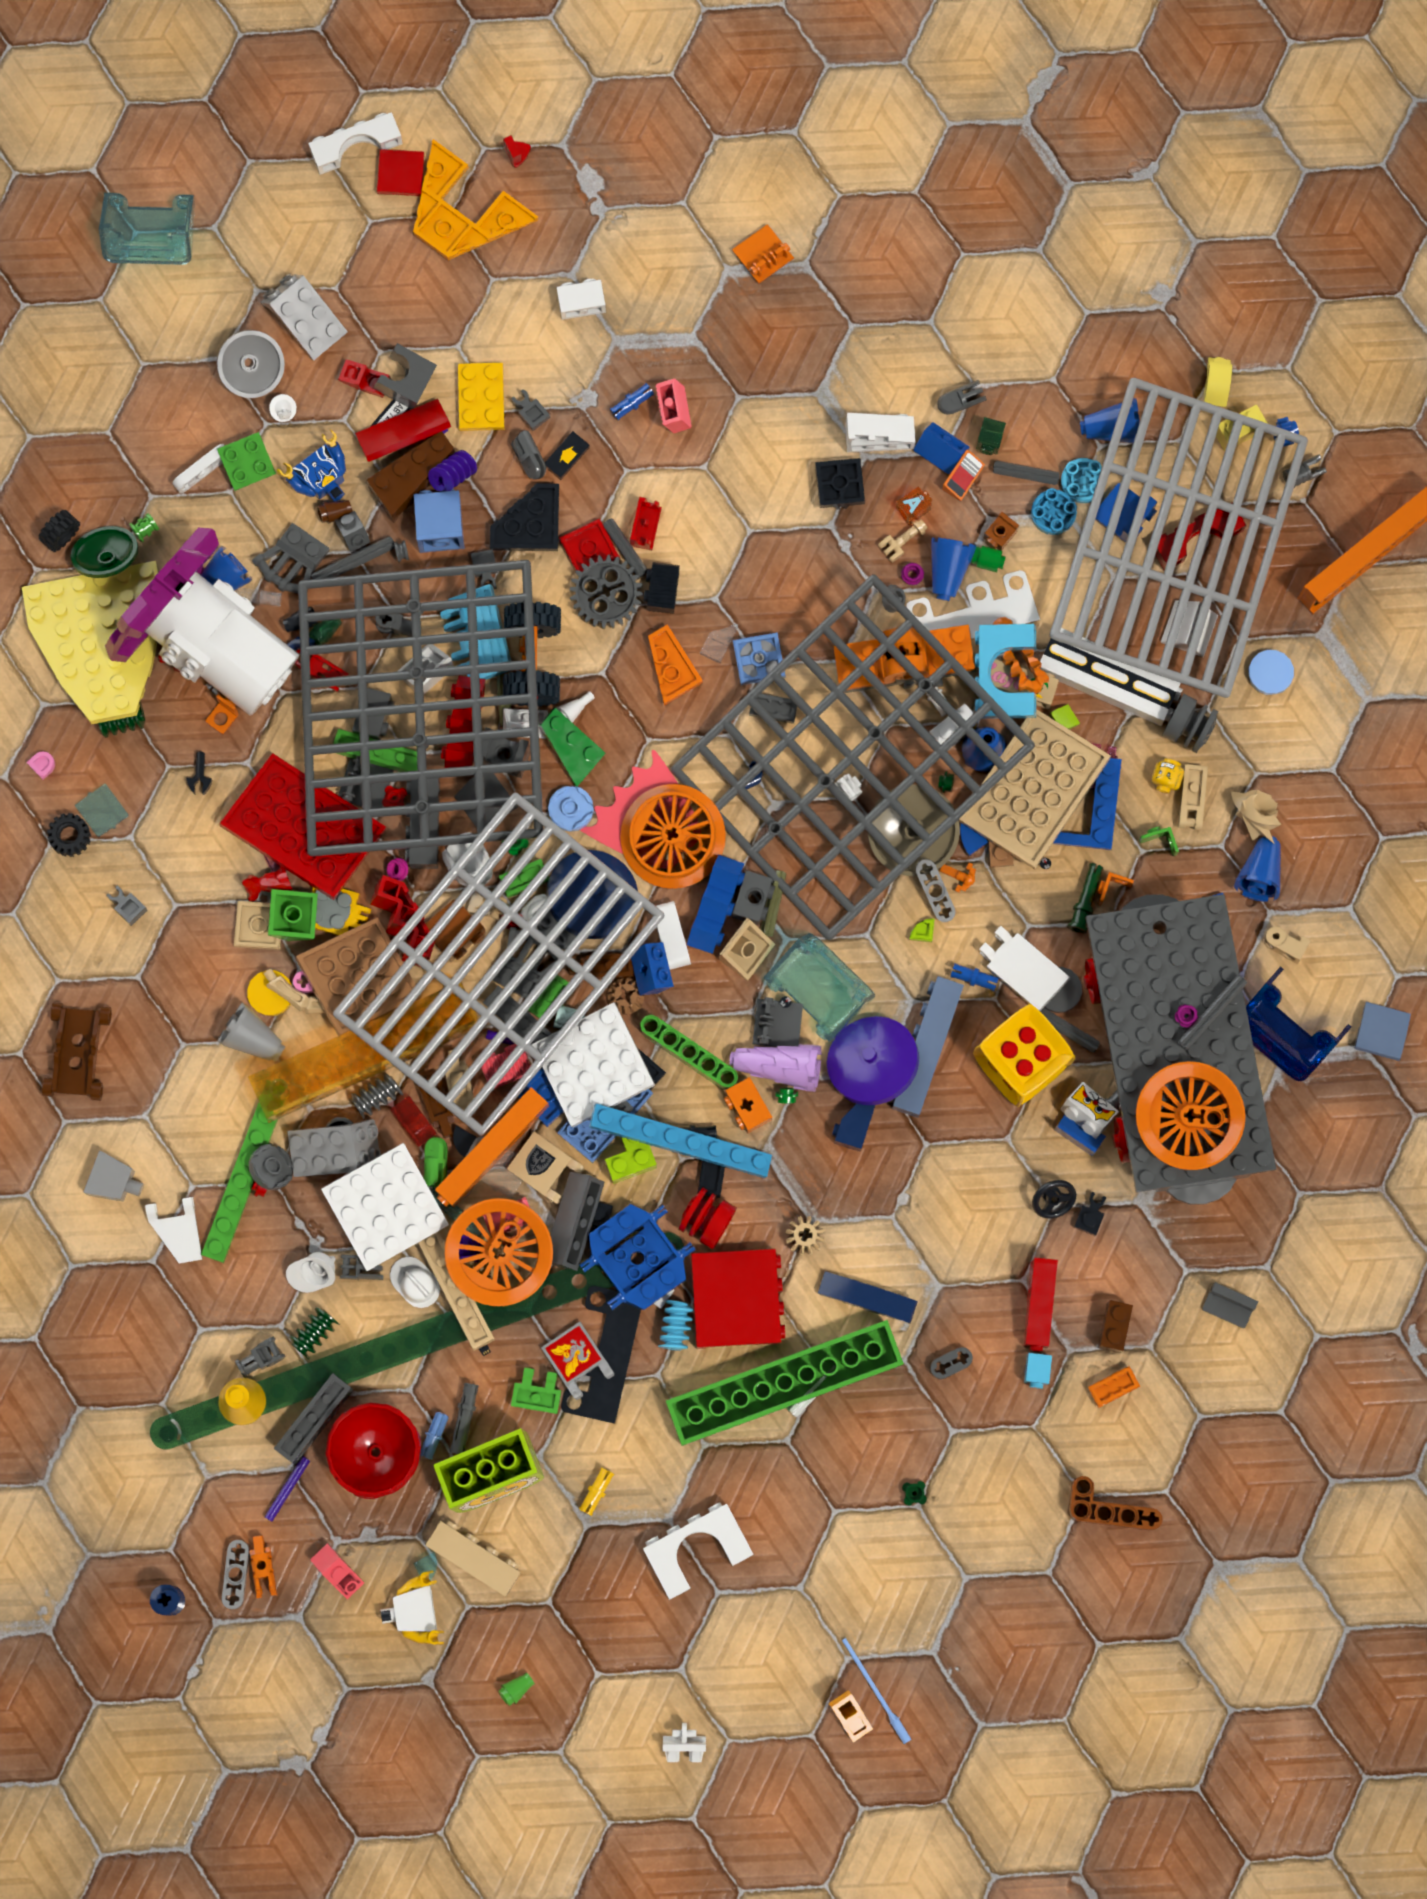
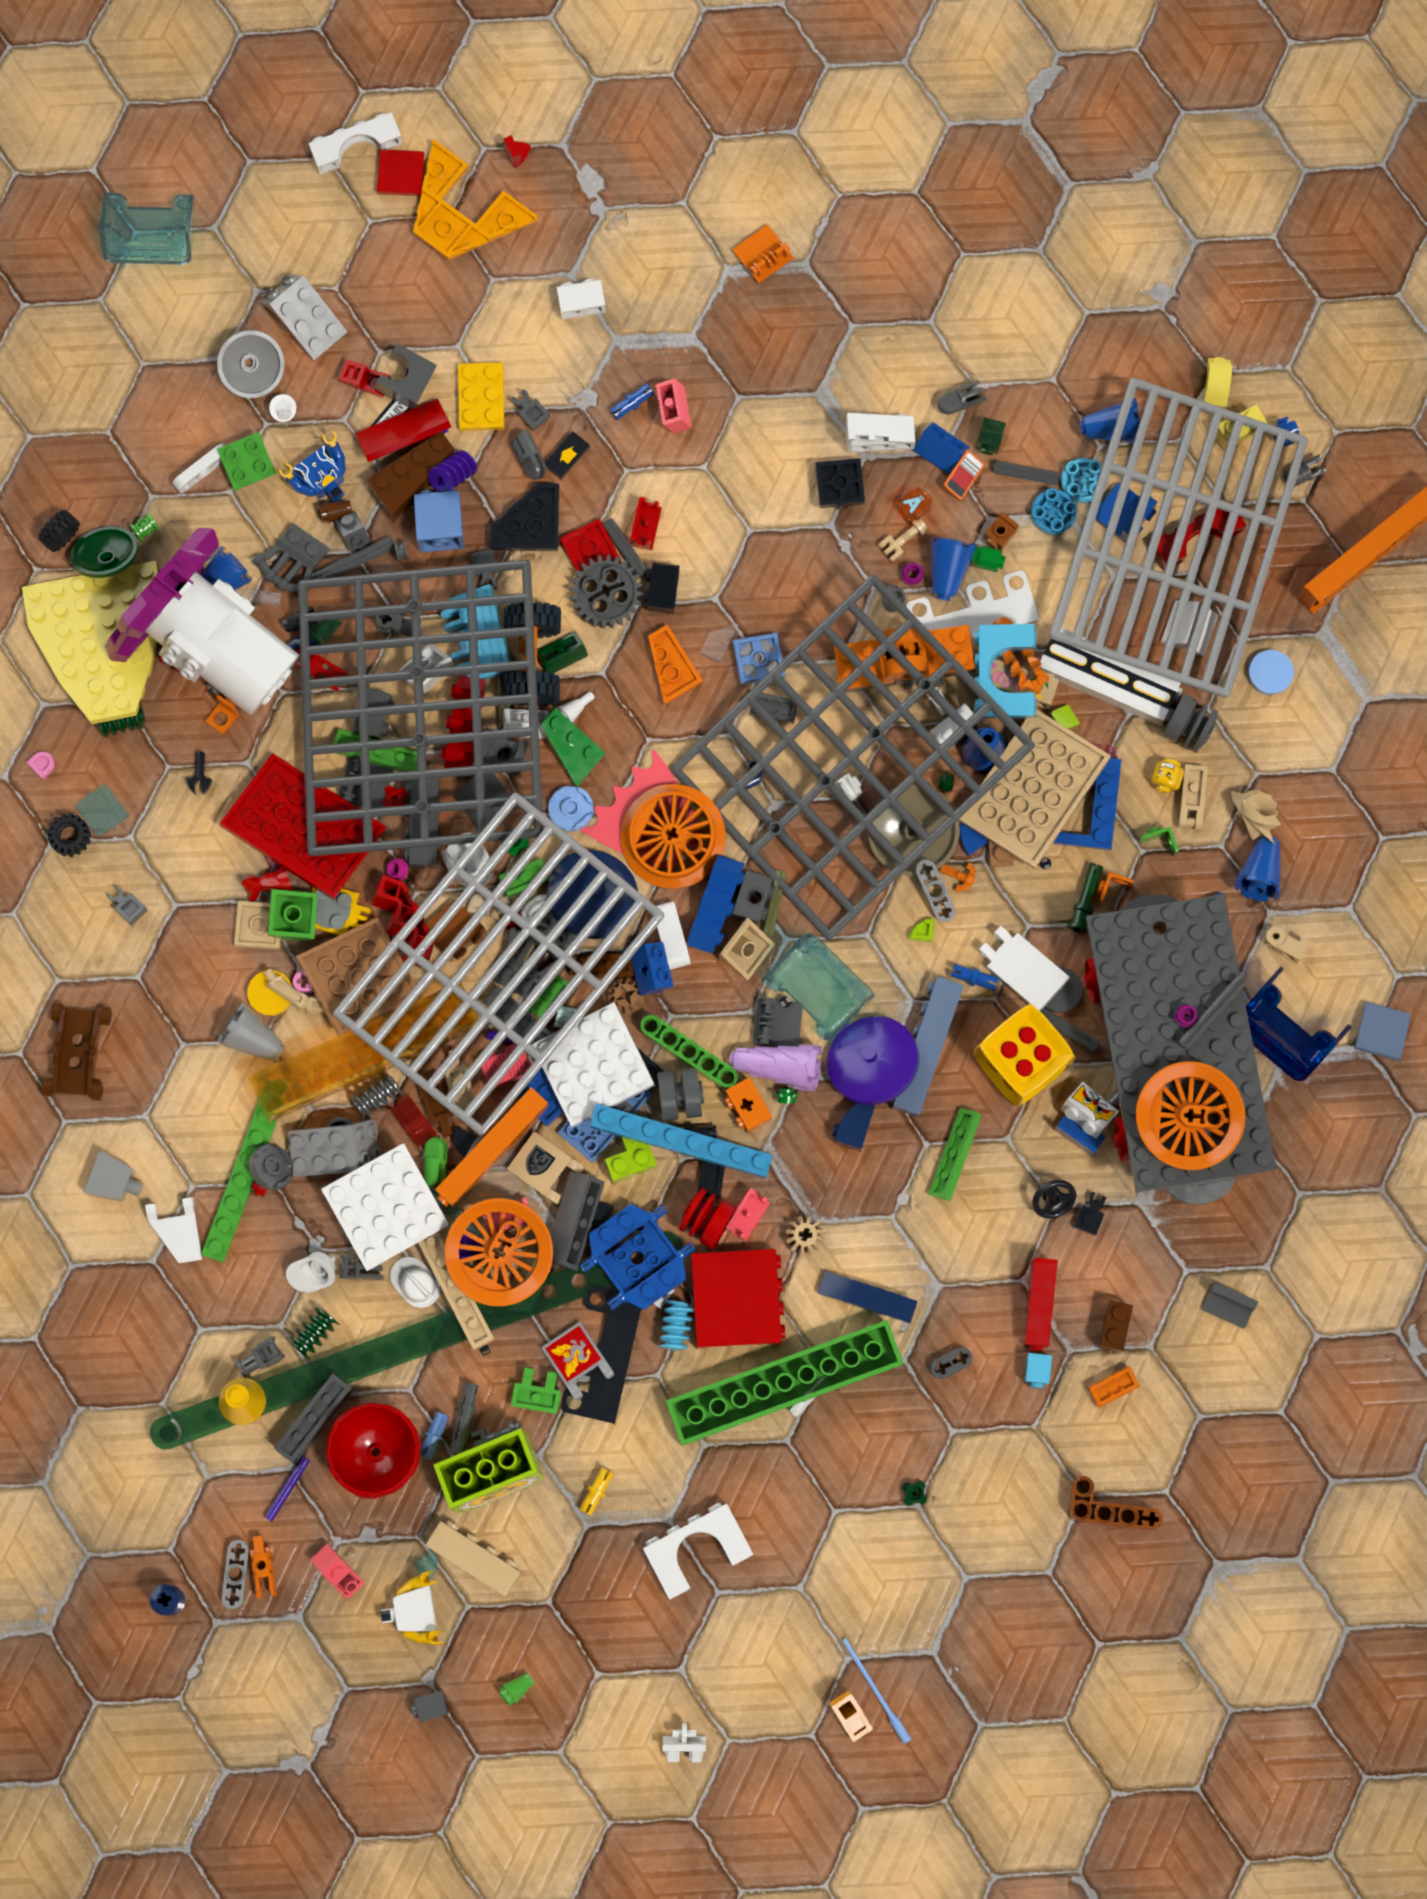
none -> dark grey brick [411,1691,449,1722]
none -> dark grey hinge [469,1420,522,1447]
none -> dark green slope [537,631,588,674]
none -> dark grey wheel [657,1068,704,1121]
none -> coral hinge [726,1188,770,1242]
none -> bright green plate [928,1108,982,1201]

